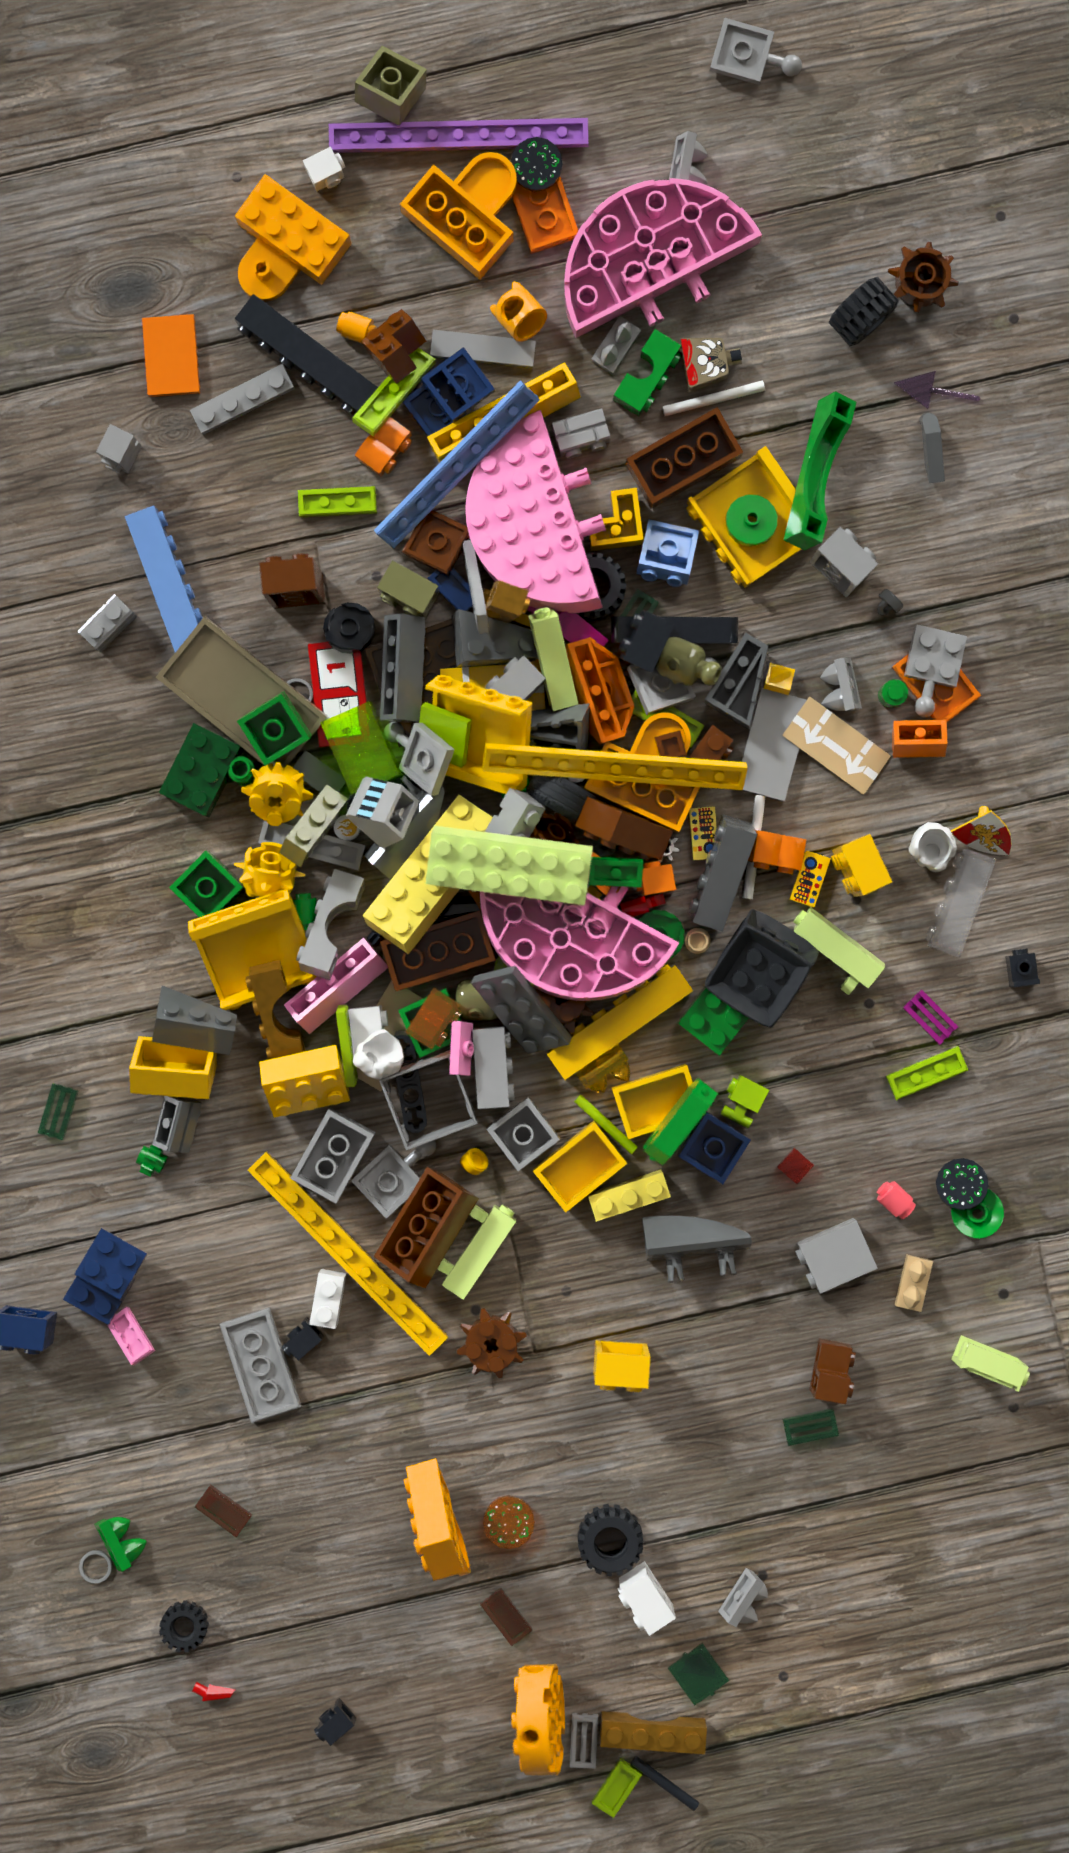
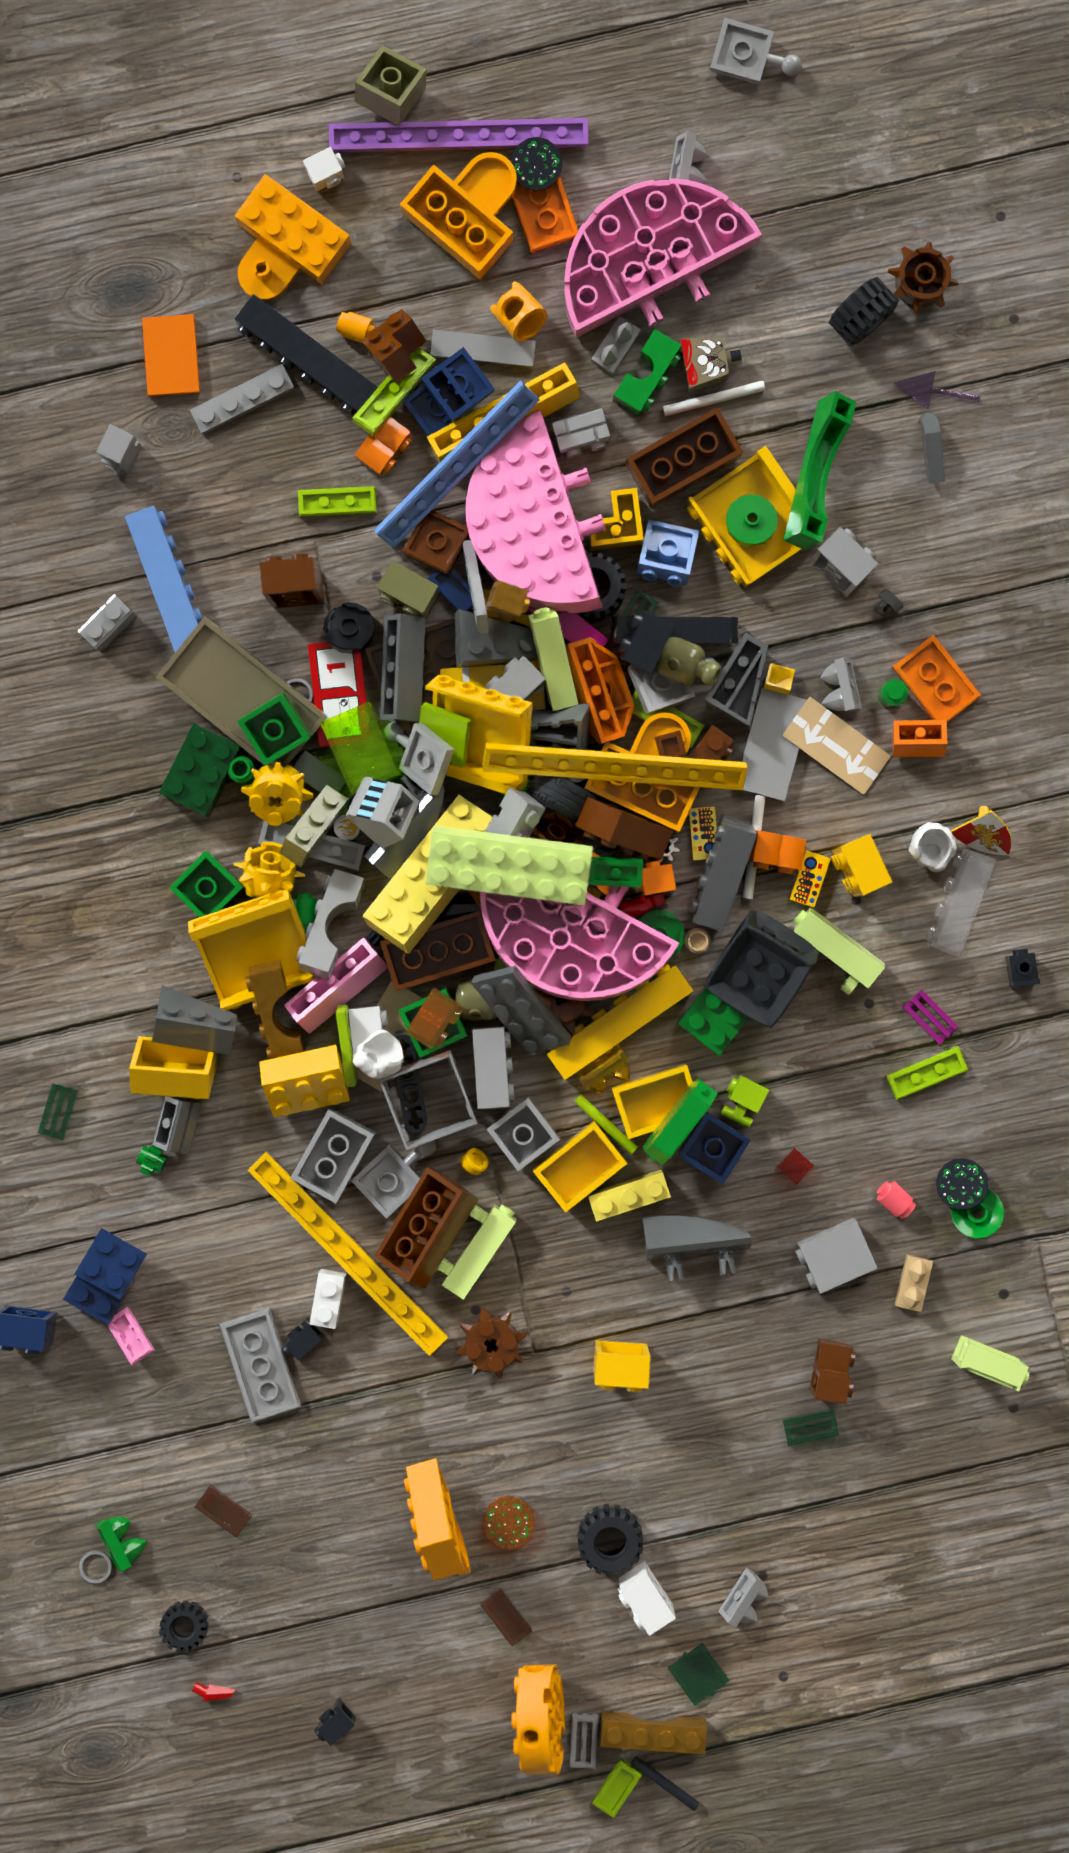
bright pink plate [449,1021,474,1076] -> none
light grey plate [904,625,967,717] -> none

